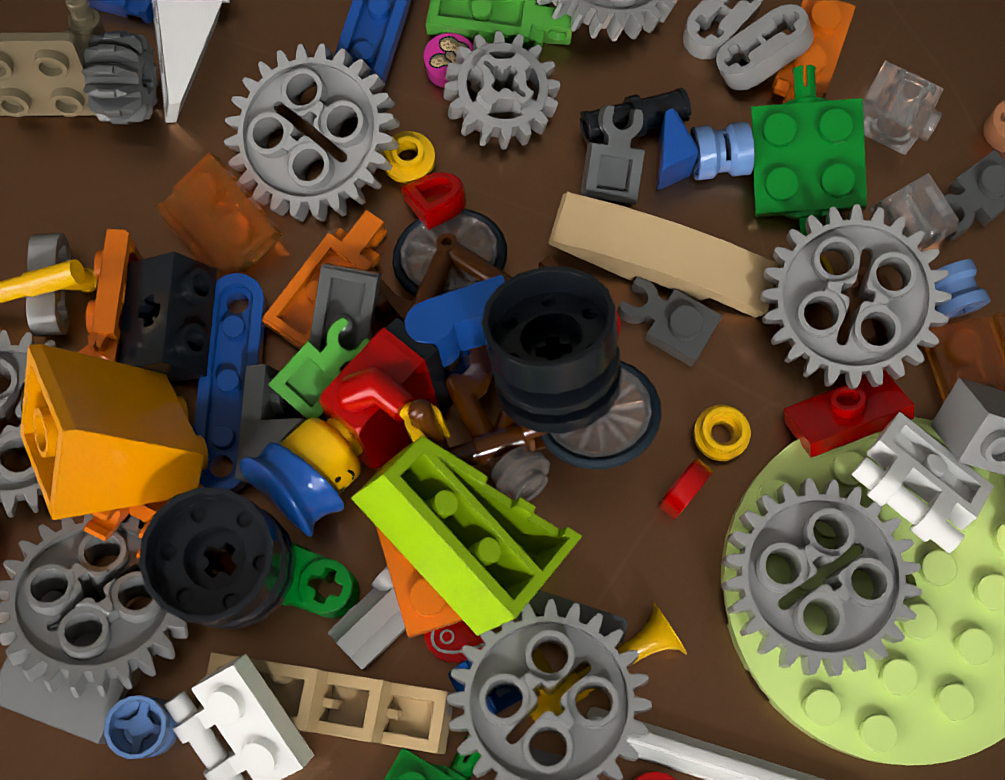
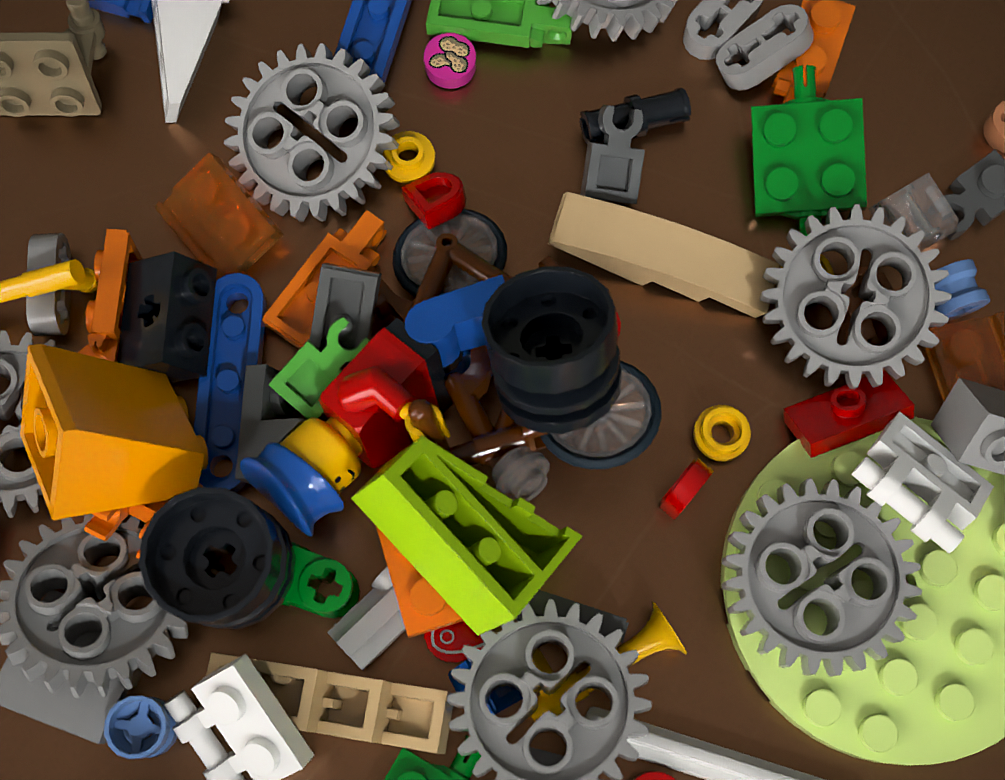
dark grey gear [81,31,159,125] -> none
light grey gear [443,31,560,149] -> none
dark grey plate [617,277,722,367] -> none
blue slope [656,108,699,190] -> none
medium blue wheel [690,121,754,180] -> none
clear brick [863,60,944,155] -> none

